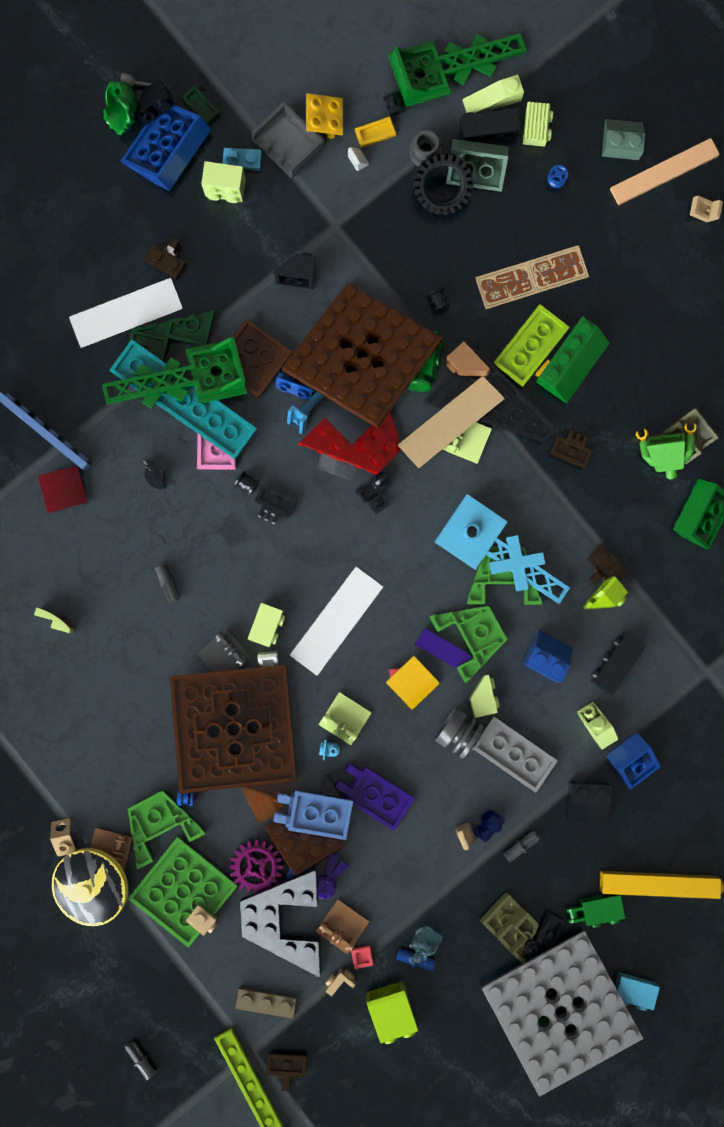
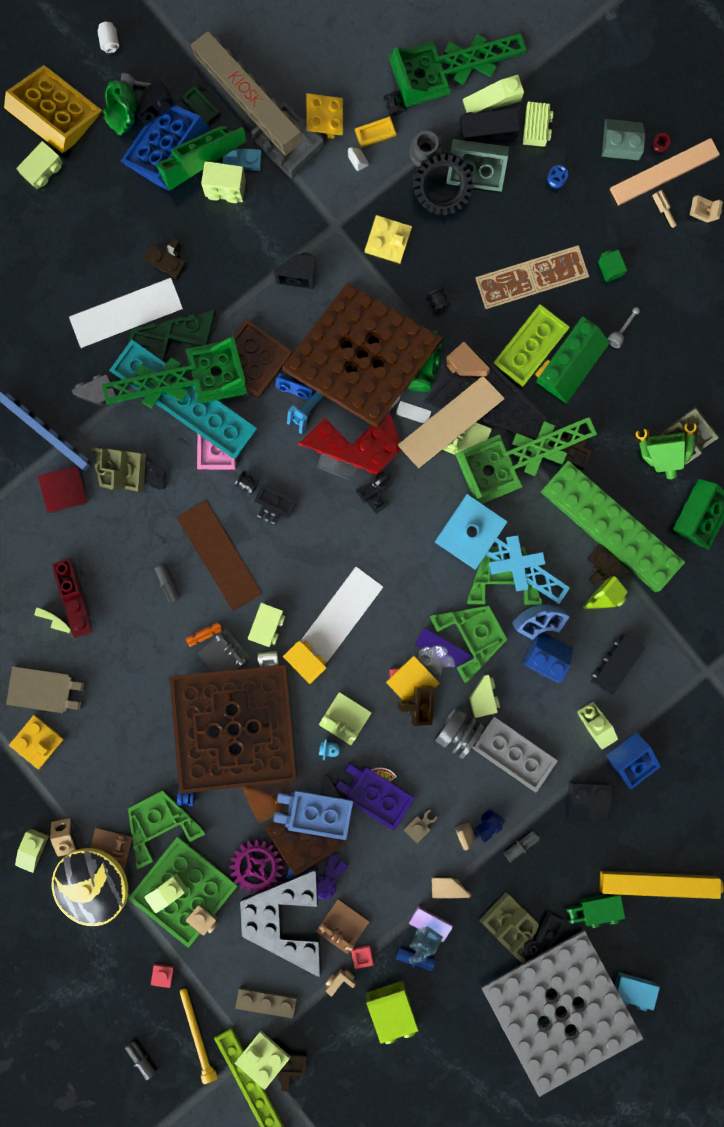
none -> yellow slope [4,65,102,153]
none -> dark tan tile [6,666,85,713]
none -> yellow hinge [9,715,64,770]
none -> yellowish green slope [15,829,49,873]
none -> yellowish green brick [17,141,63,190]
none -> dark red slope [52,558,93,638]
none -> flat silver slope [71,374,117,406]
none -> olive slope [90,447,146,492]
none -> white brick [98,22,119,53]
none -> yellowish green slope [144,873,187,913]
none -> coral plate [151,964,174,988]
none -> green wedge [156,126,246,190]
none -> reddish brown sticker [177,500,262,611]
none -> yellow piece [180,988,218,1084]
none -> orange axle [186,622,223,647]
none -> dark tan brick [191,31,303,156]
none -> yellowish green hinge [235,1031,291,1090]
none -> yellow brick [283,640,327,684]
none -> light yellow hinge [365,215,412,264]
none -> tile [371,767,397,781]
none -> white sticker [396,401,431,423]
none -> dark brown hinge [398,686,435,726]
none -> dark tan plate [403,809,437,843]
none -> lavender slope [409,906,453,942]
none -> clear plate [418,645,455,677]
none -> tan slope [432,877,471,898]
none -> bright green piece [455,417,597,504]
none -> medium blue brick [512,604,570,640]
none -> bright green brick [540,461,685,592]
none -> green brick [598,250,627,283]
none -> light grey hinge [607,307,640,348]
none -> dark red bush [652,133,671,153]
none -> tan axle [652,190,677,228]

